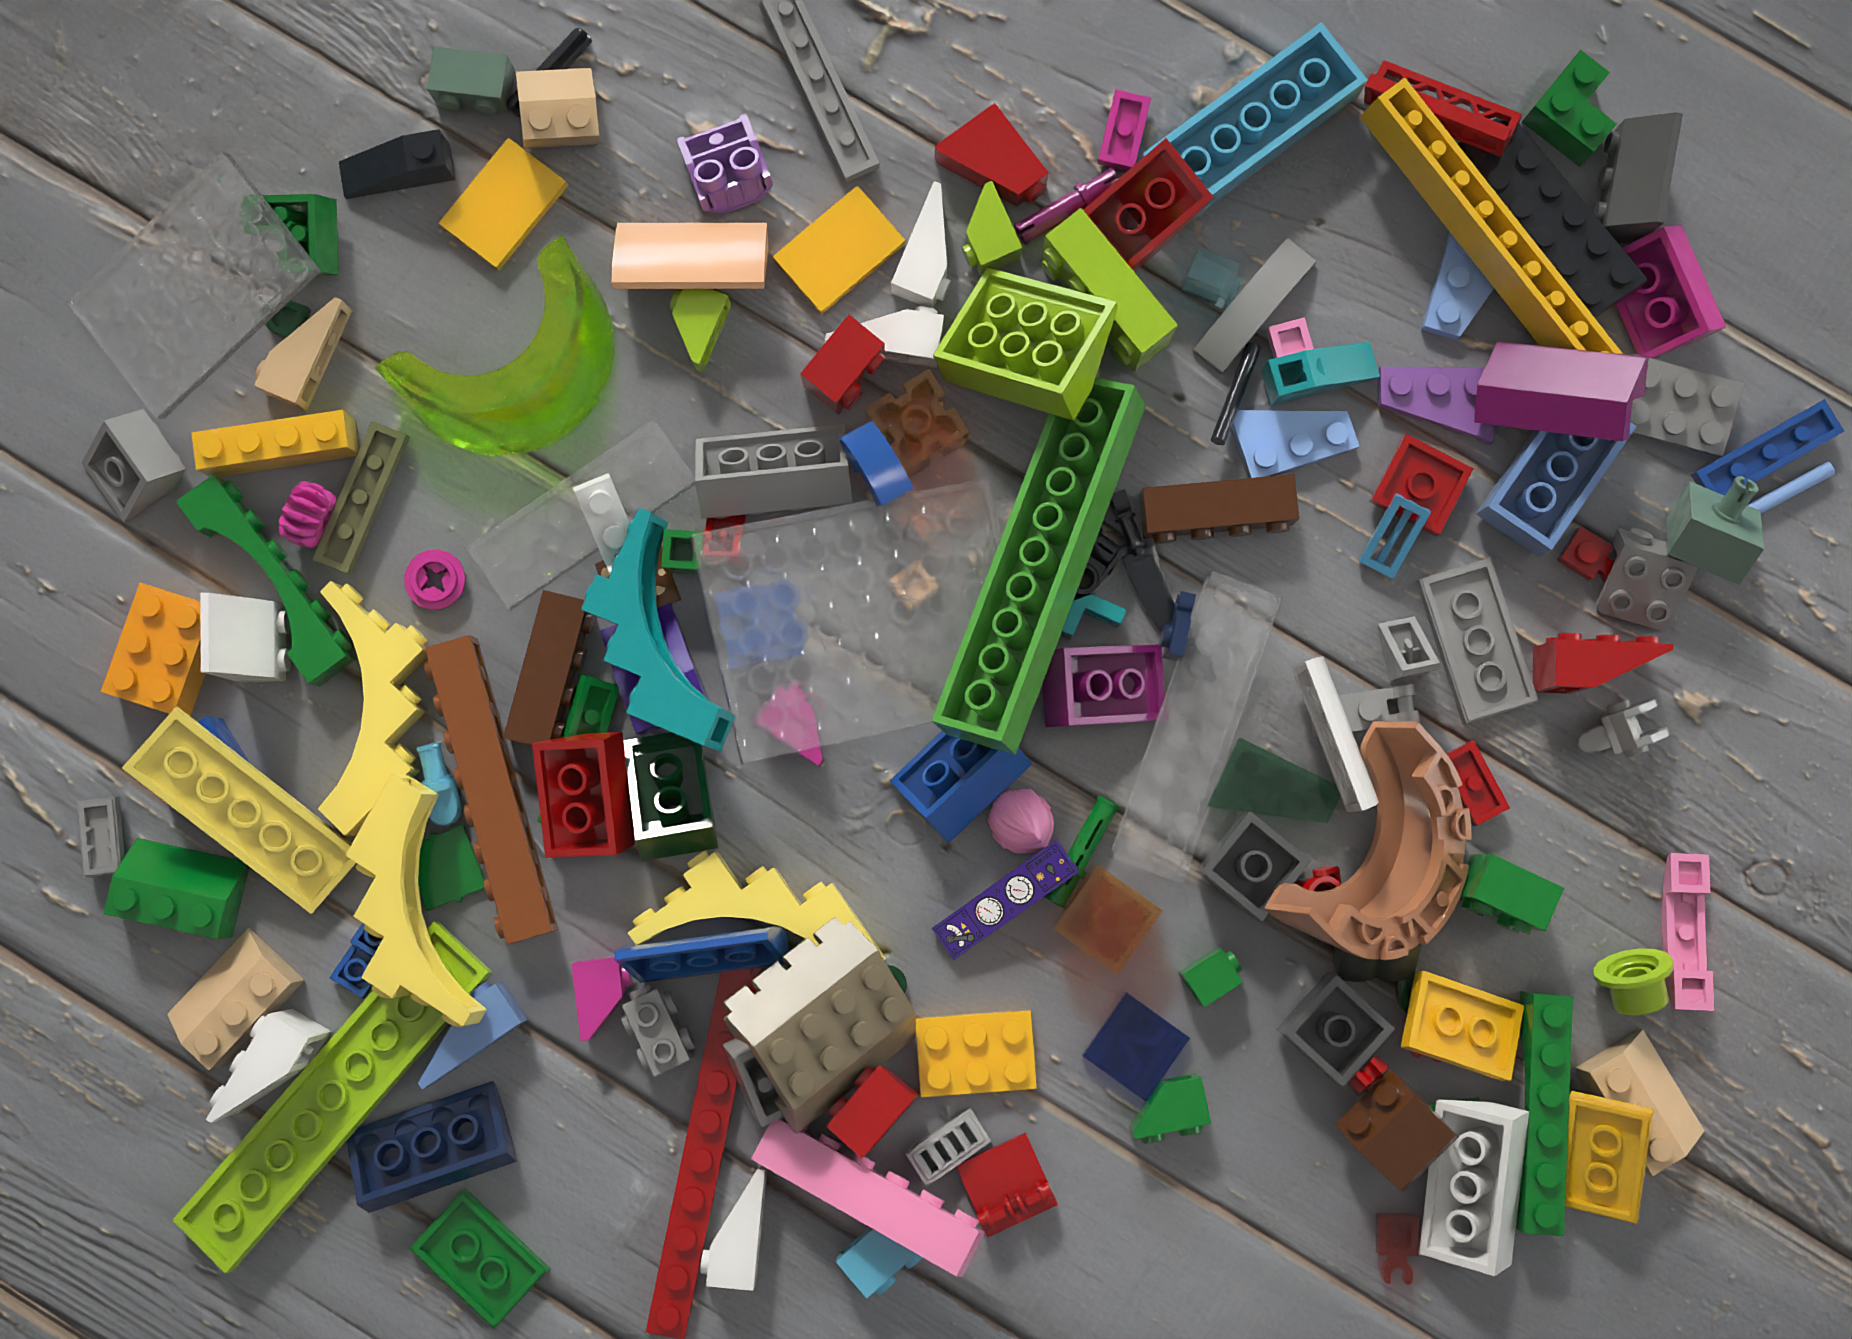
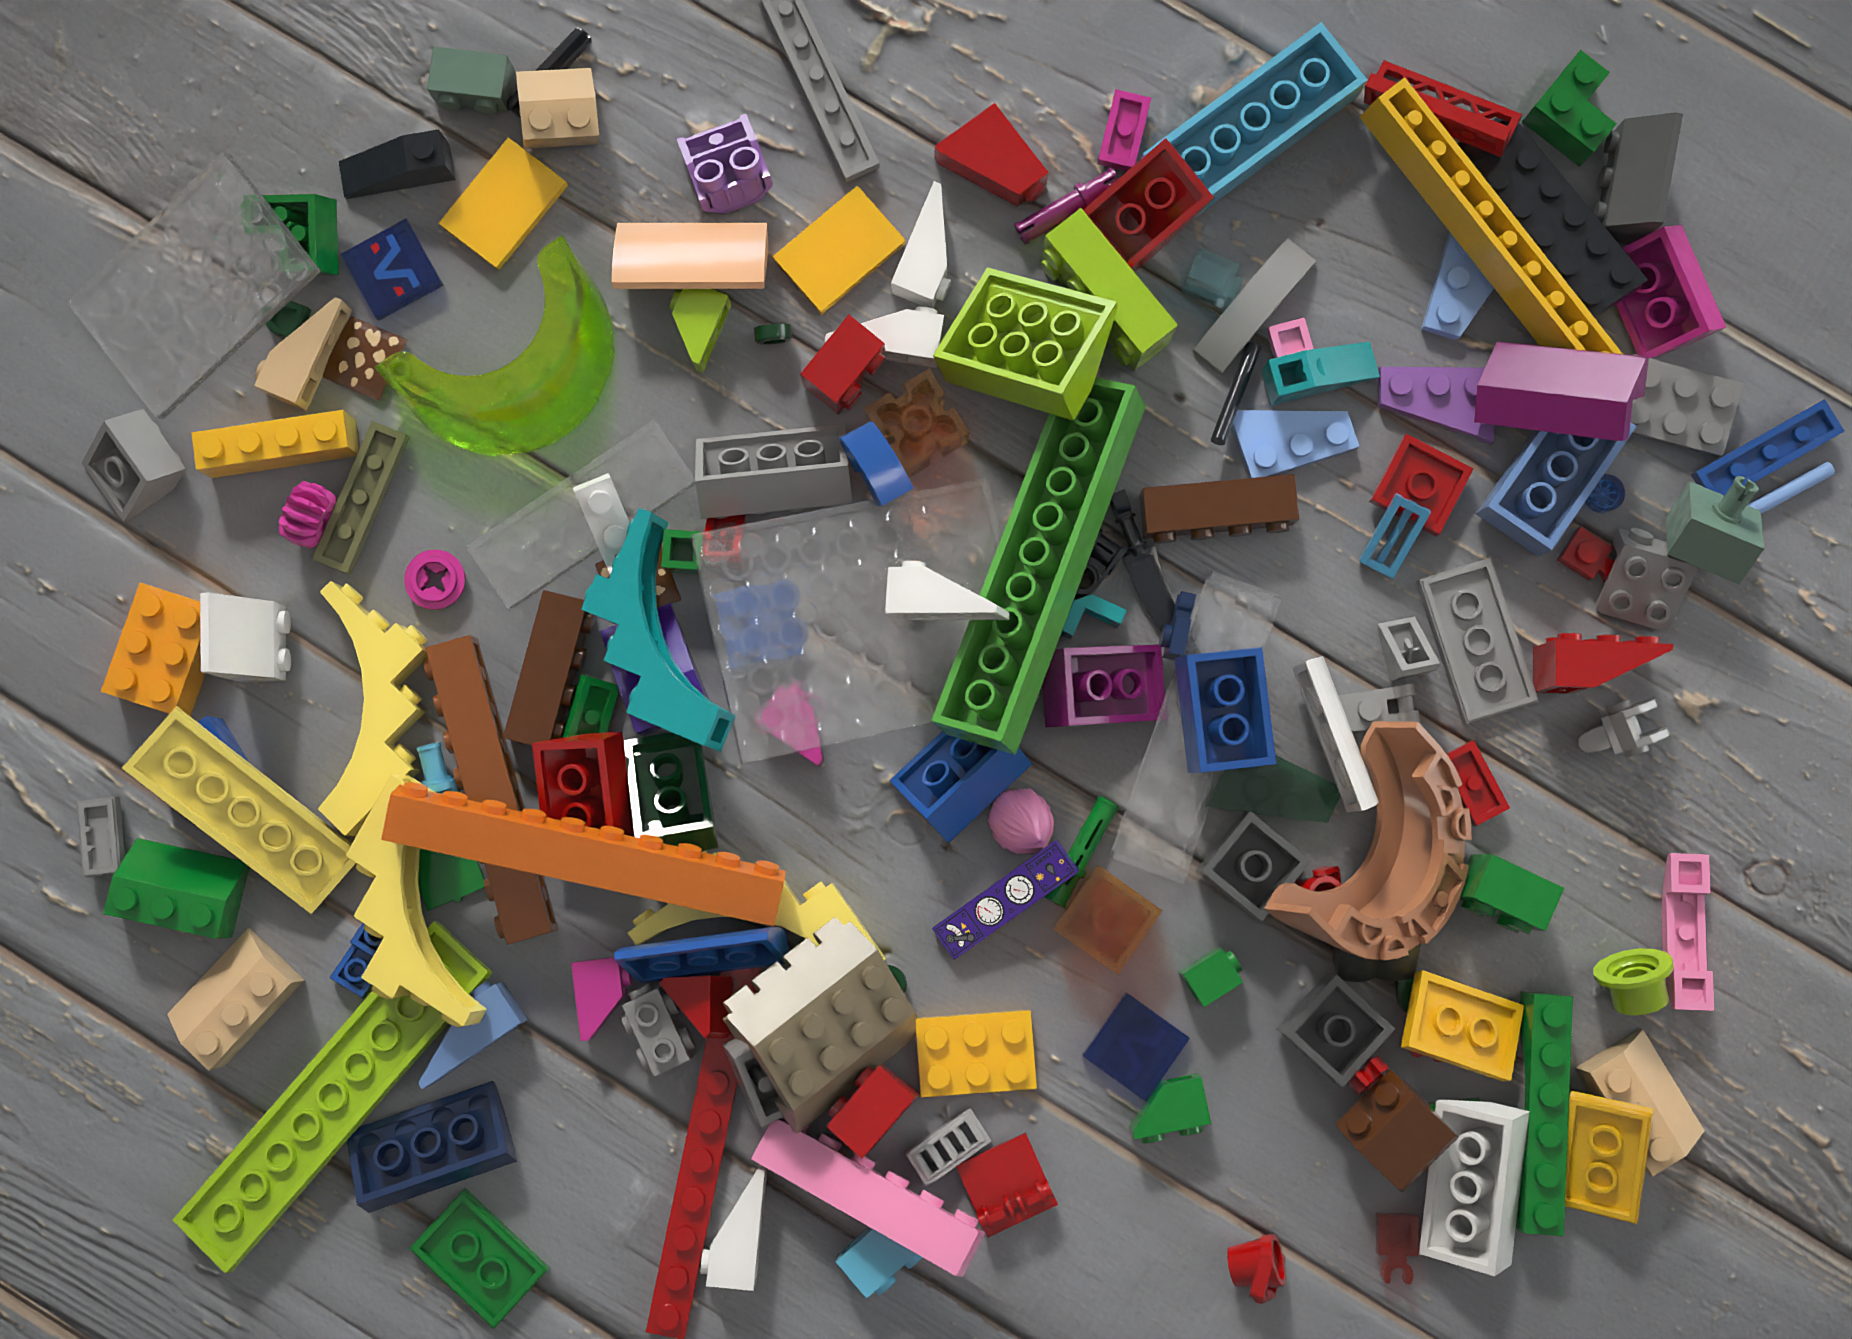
green arch [176,474,356,687] -> none
white slope [206,1008,332,1123] -> none
lime slope [962,181,1022,276] -> none
none -> reddish brown sticker [323,316,408,401]
none -> clear blue tile [341,219,444,321]
none -> orange brick [381,782,786,926]
none -> red slope [659,976,731,1039]
none -> dark green tile [754,324,792,345]
none -> white slope [885,561,1009,620]
none -> blue brick [1174,647,1276,774]
none -> red piece [1227,1234,1286,1304]
none -> clear blue tile [1585,474,1625,513]

